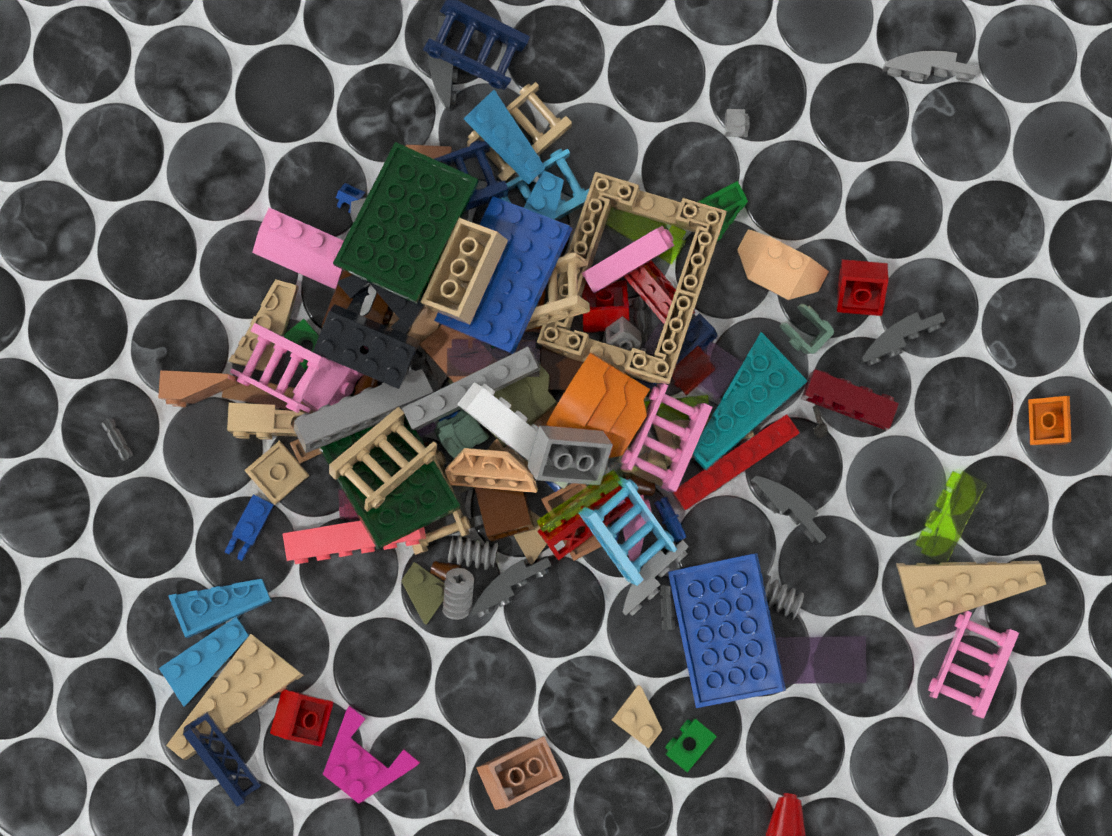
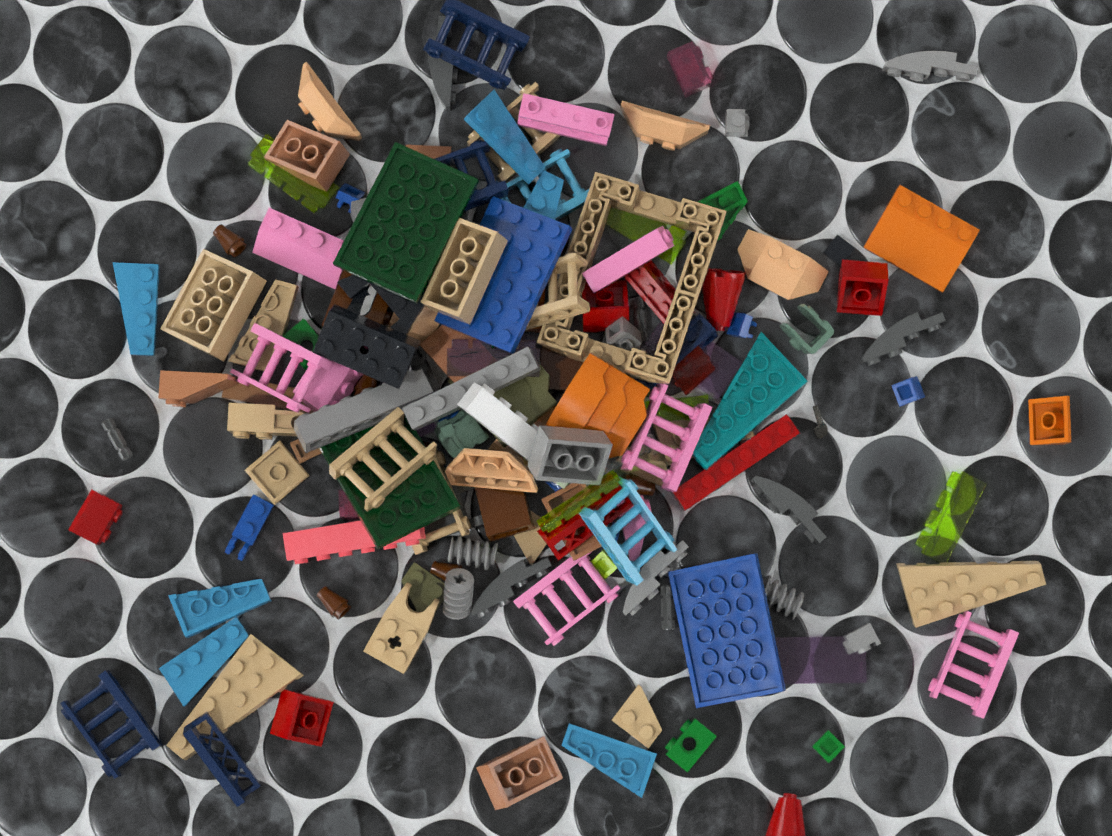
dark pink wing [323,706,420,803] -> none
blue axle [654,497,686,542] -> none
dark red wedge [801,369,899,431] -> none
none -> dark blue fence [60,670,163,779]
none -> red slope [68,489,123,545]
none -> dark azure wing [113,262,159,356]
none -> tan slope [160,249,267,362]
none -> reddish brown cone [213,224,246,257]
none -> clear neon green windscreen [248,134,339,213]
none -> nougat slope [264,120,350,192]
none -> light nougat wedge [298,62,362,141]
none -> reddish brown cone [316,586,351,620]
none -> tan brick [363,582,440,674]
none -> bright pink fence [513,552,620,646]
none -> bright pink fence [517,93,614,146]
none -> dark azure wing [562,723,657,798]
none -> lime plate [591,550,618,580]
none -> light nougat wedge [620,101,710,151]
none -> clear pink brick [667,41,713,98]
none -> red cone [702,268,746,331]
none -> blue tile [727,312,757,338]
none -> green tile [811,730,845,763]
none -> black tile [823,234,855,267]
none -> light grey brick [842,623,881,654]
none -> orange slope [863,185,980,293]
none -> blue slope [891,376,925,407]

